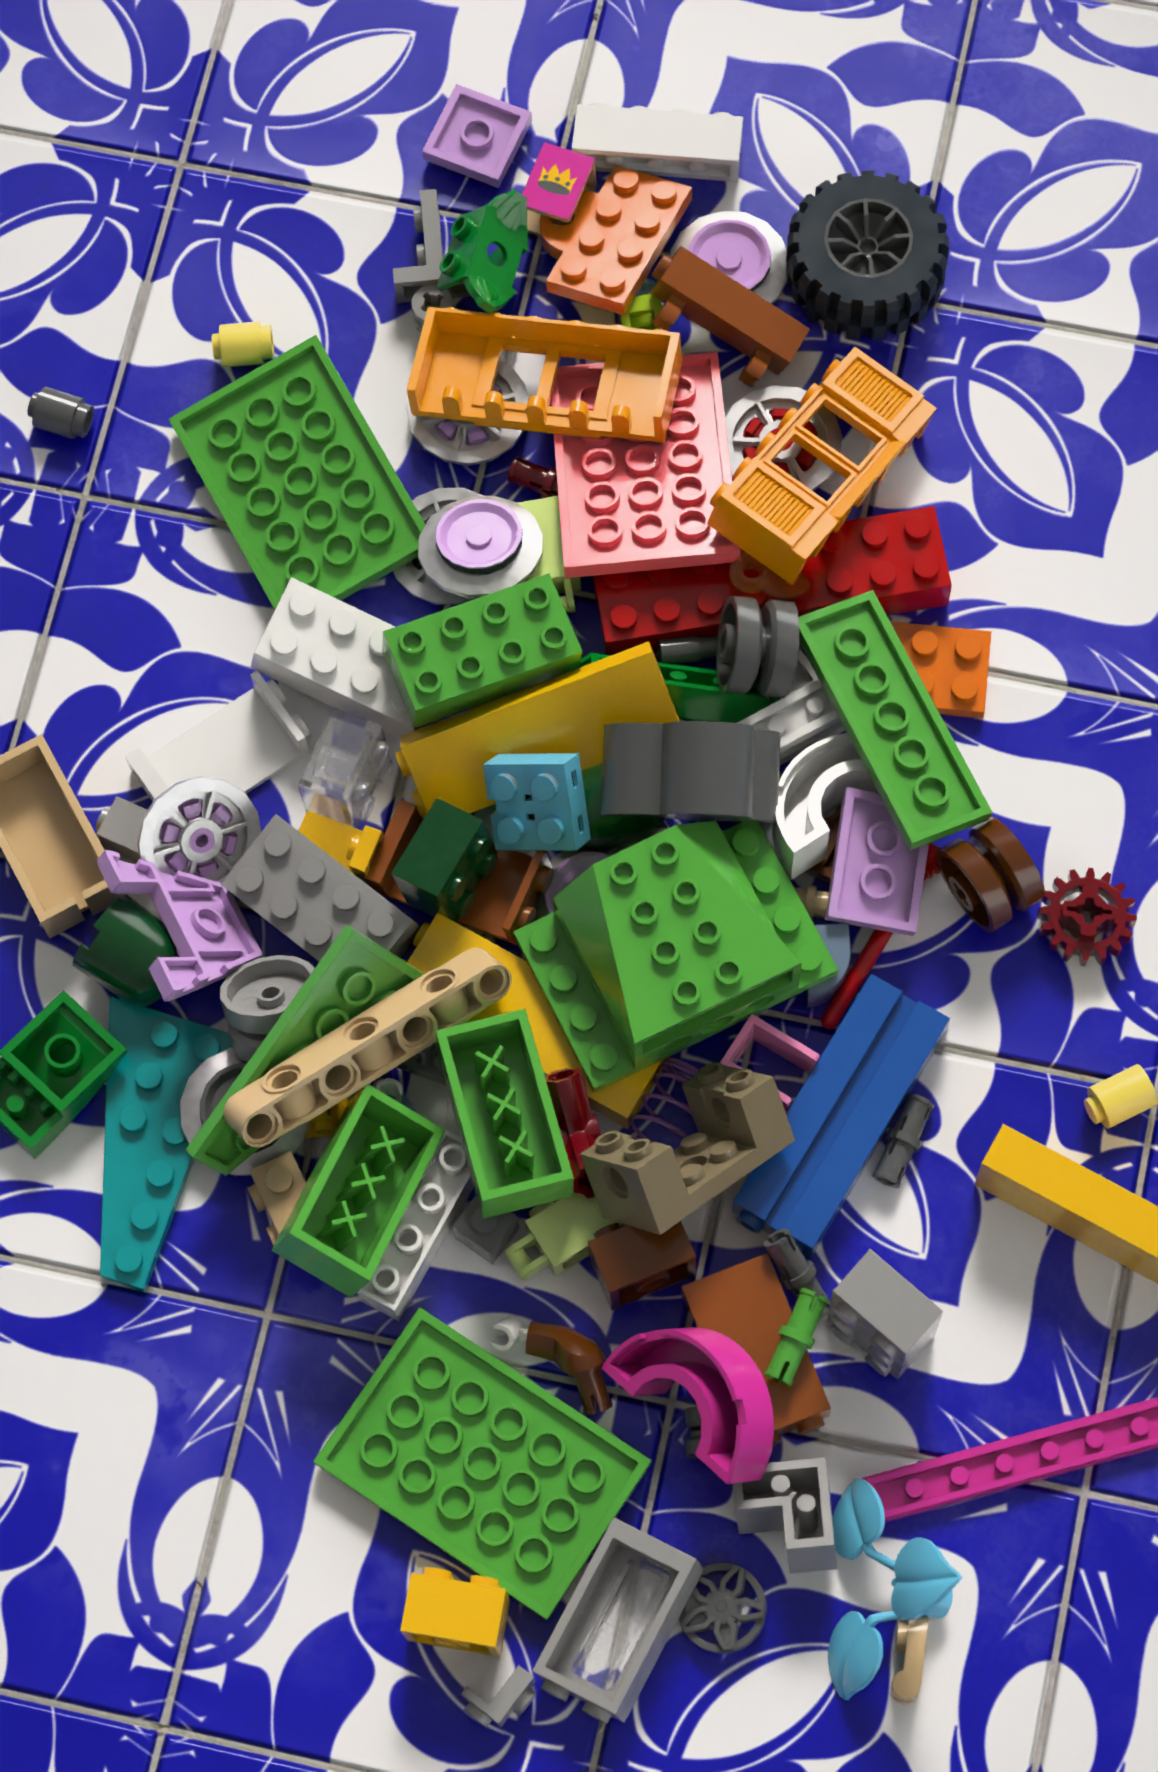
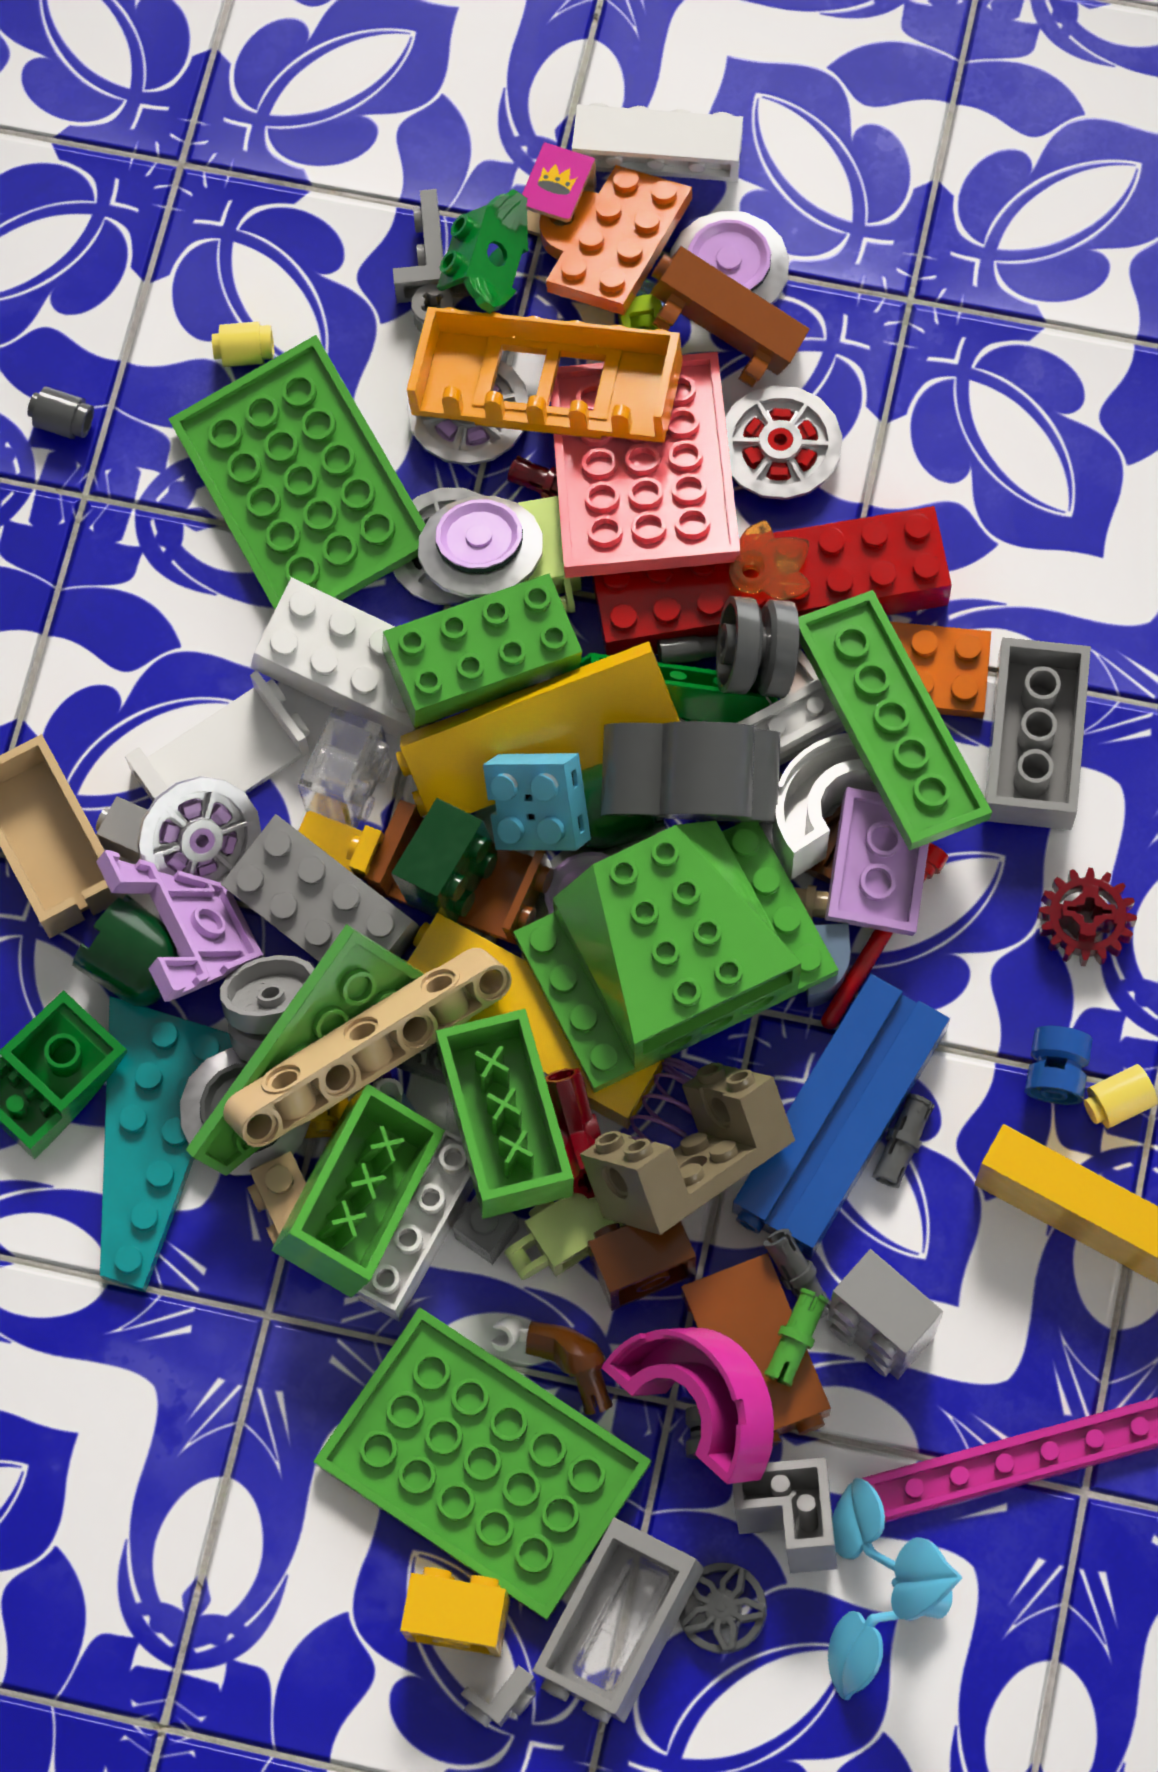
lavender plate [422,84,532,188] -> none
light orange window [707,347,937,585] -> none
bright pink piece [720,1014,820,1113] -> none
black wheel [786,170,949,340] -> none
tan plate [891,1616,929,1704] -> none
reddish brown wheel [936,817,1045,934] -> none
none -> light grey brick [985,637,1091,830]
none -> blue wheel [1024,1025,1093,1105]

